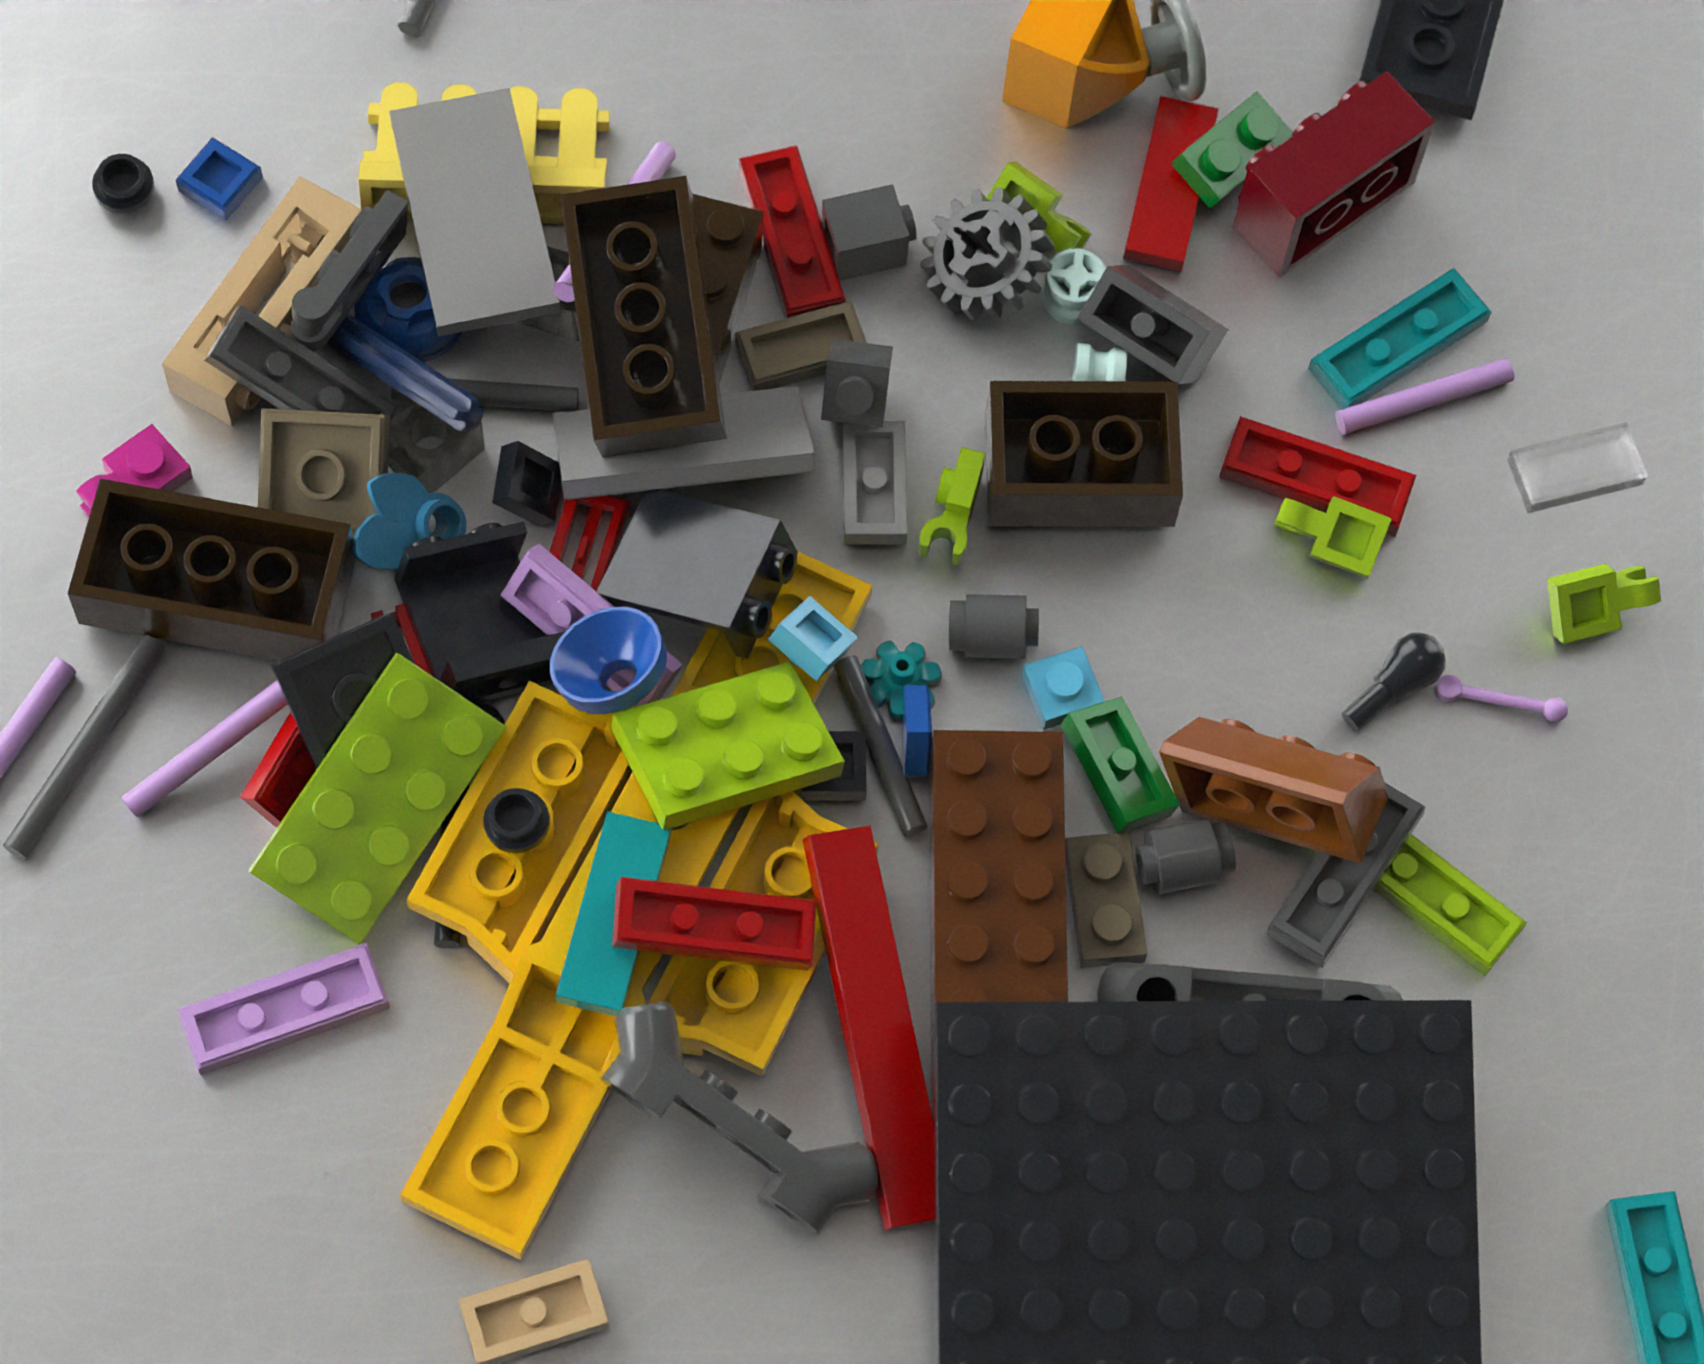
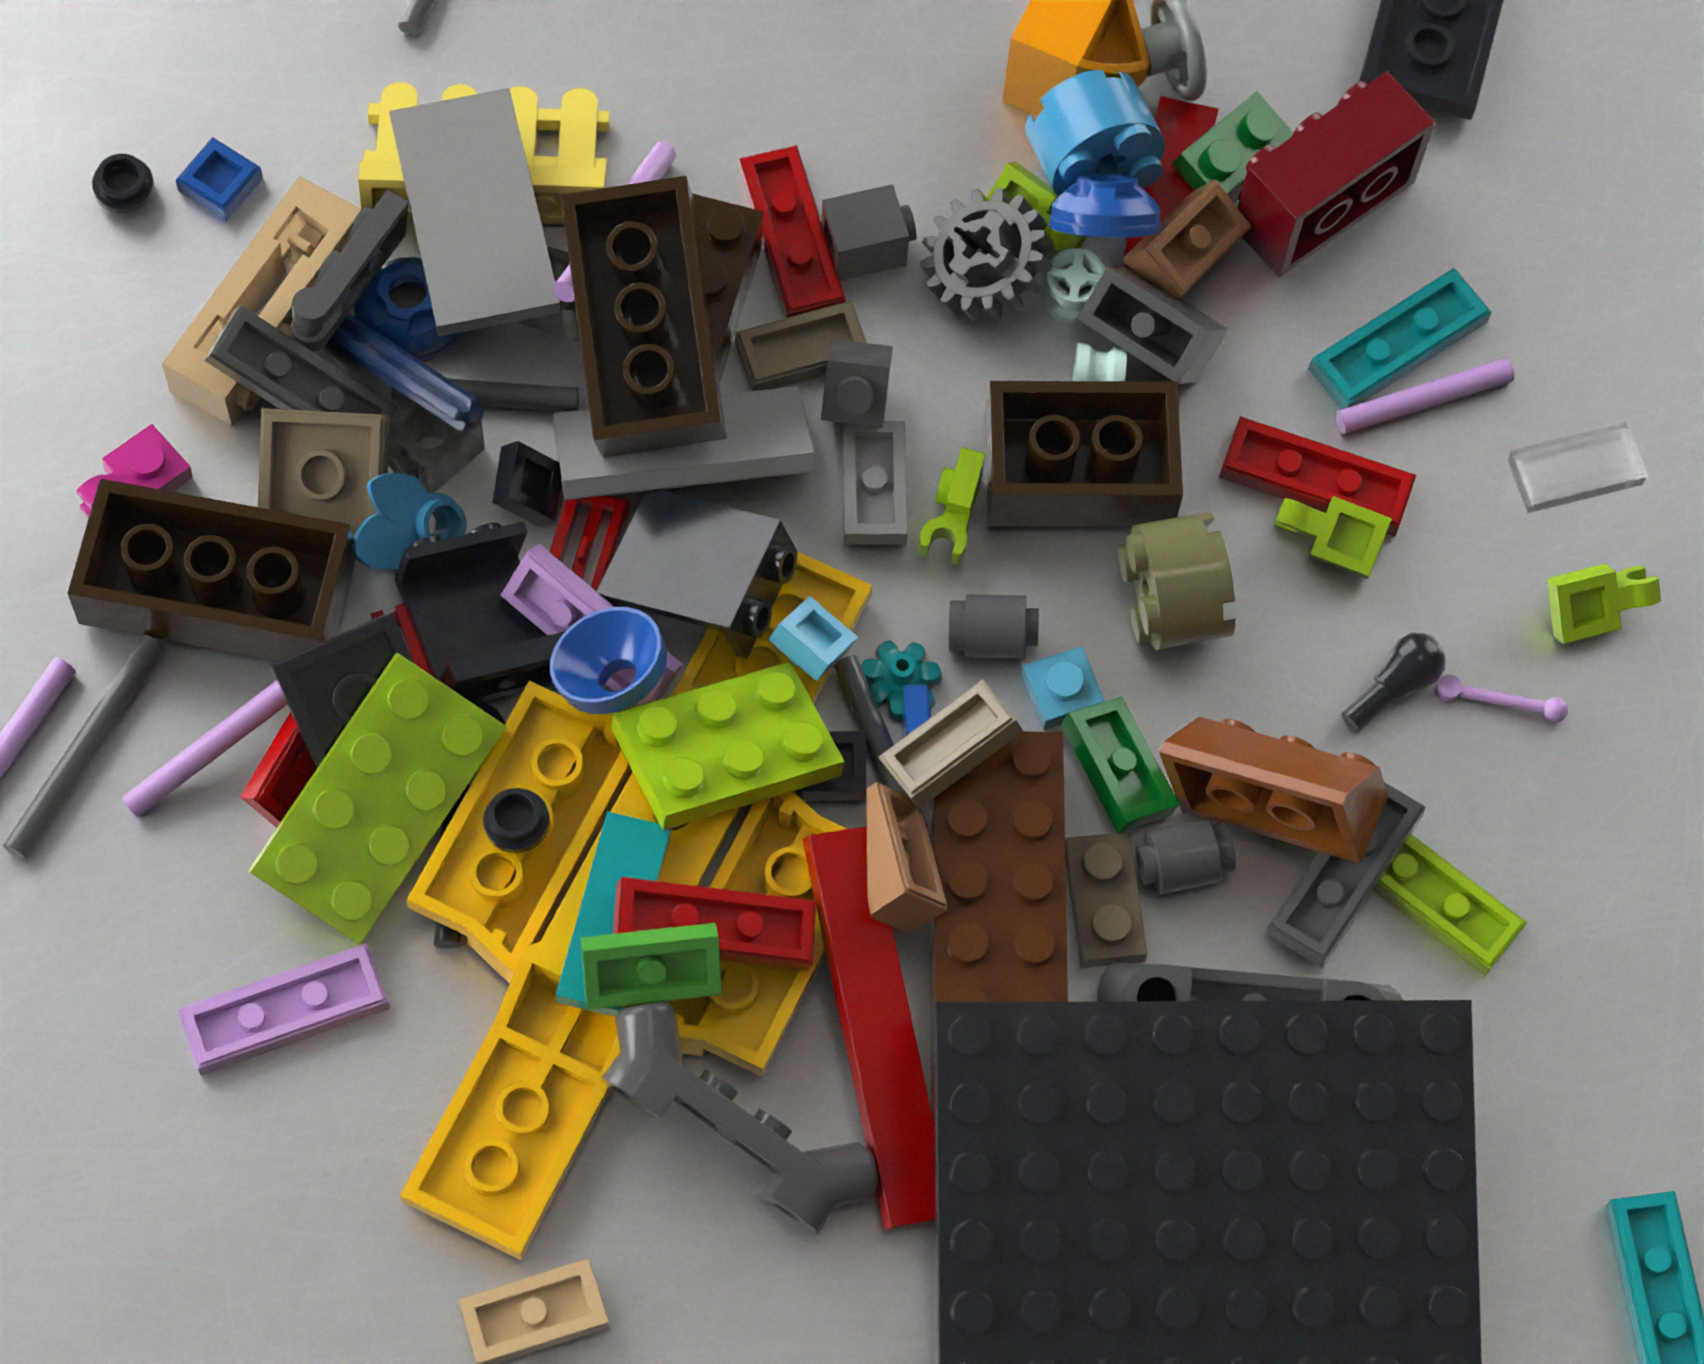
none -> bright green plate [580,923,722,1010]
none -> medium nougat slope [866,782,947,932]
none -> dark tan tile [878,679,1023,810]
none -> dark azure brick [1025,70,1165,195]
none -> blue piece [1049,174,1161,238]
none -> olive brick [1118,512,1236,650]
none -> medium nougat slope [1122,179,1252,299]

